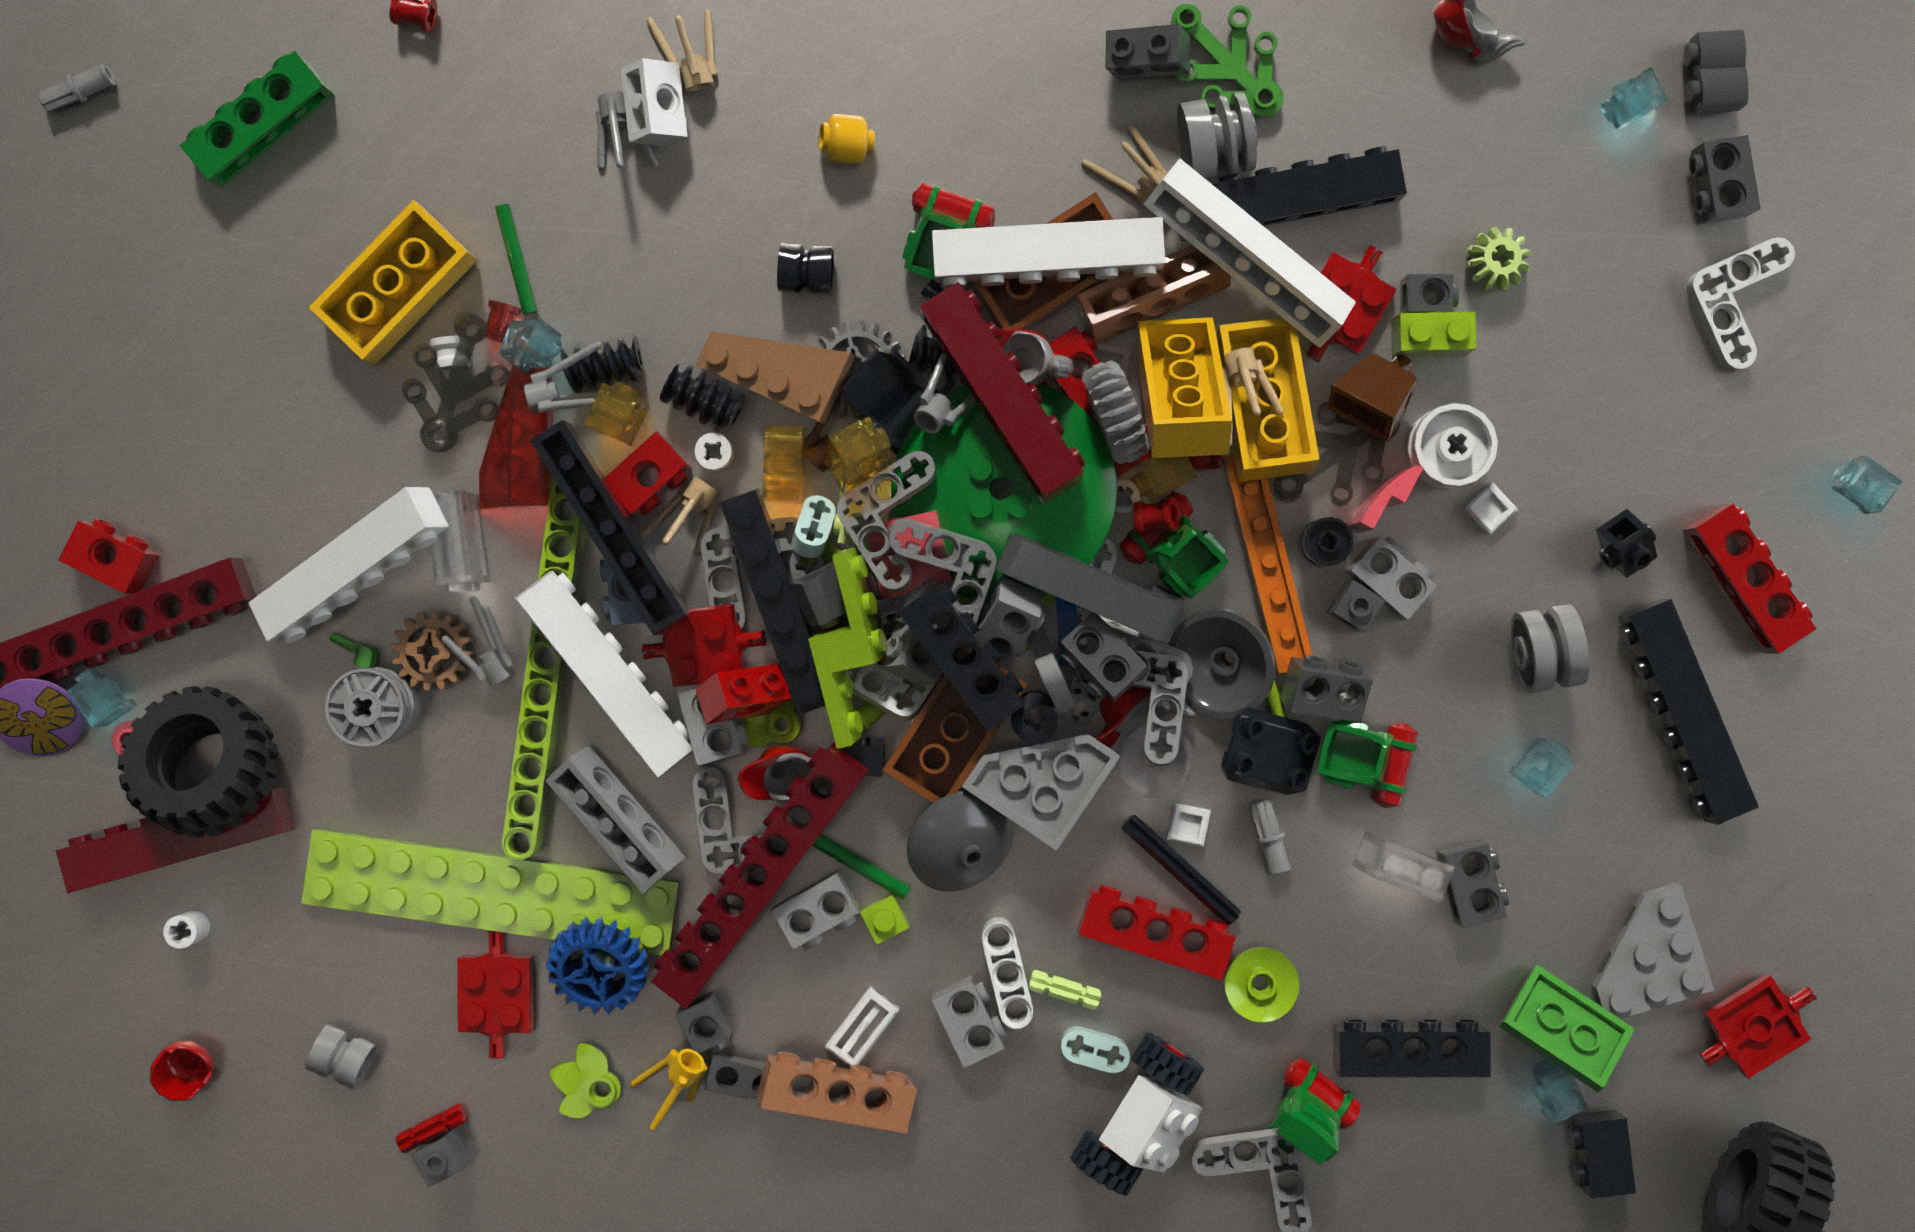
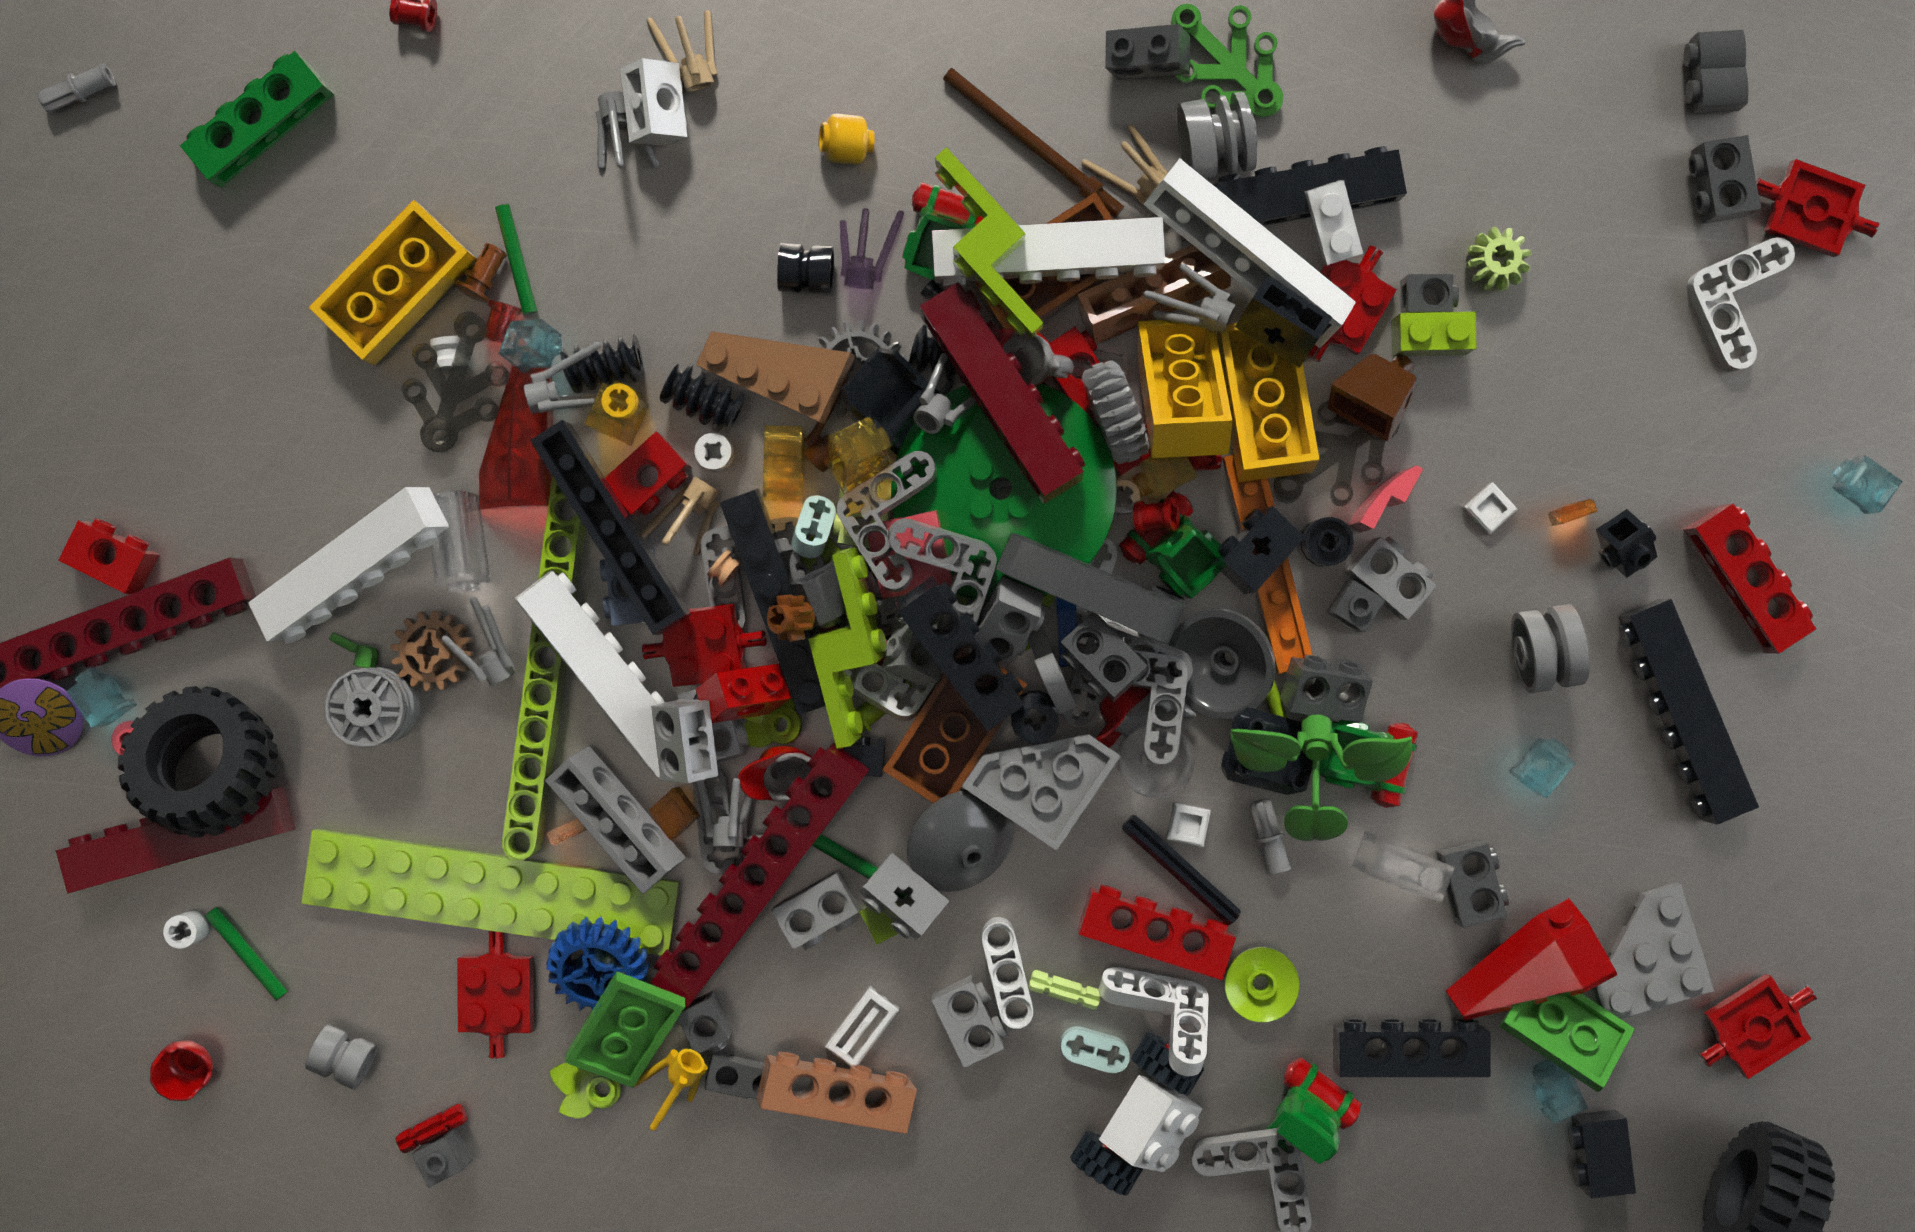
tan plant [1223,348,1284,446] -> none
white wheel [1404,403,1498,490] -> none
clear light blue brick [1601,67,1668,129] -> none
none -> green bar [205,907,288,1001]
none -> dark orange pin [454,242,507,303]
none -> clear orange tile [546,818,587,846]
none -> bright green plate [565,971,685,1088]
none -> yellow bush [601,383,639,420]
none -> clear orange tile [649,786,700,840]
none -> light grey brick [651,699,718,784]
none -> light grey plant [696,778,753,847]
none -> light nougat bush [707,549,742,587]
none -> dark orange gear [767,594,815,642]
none -> clear purple plant [840,208,904,290]
none -> light grey brick [858,853,949,940]
none -> lime bracket [935,147,1044,339]
none -> reddish brown bar [943,68,1125,218]
none -> white beam [1099,967,1209,1076]
none -> light grey plant [1143,264,1236,333]
none -> black brick [1212,506,1305,594]
none -> bright green plant [1230,714,1412,841]
none -> black brick [1235,276,1333,368]
none -> white plate [1305,180,1363,265]
none -> red wedge [1446,898,1617,1020]
none -> clear orange tile [1548,498,1598,526]
none -> red plate [1756,159,1879,257]

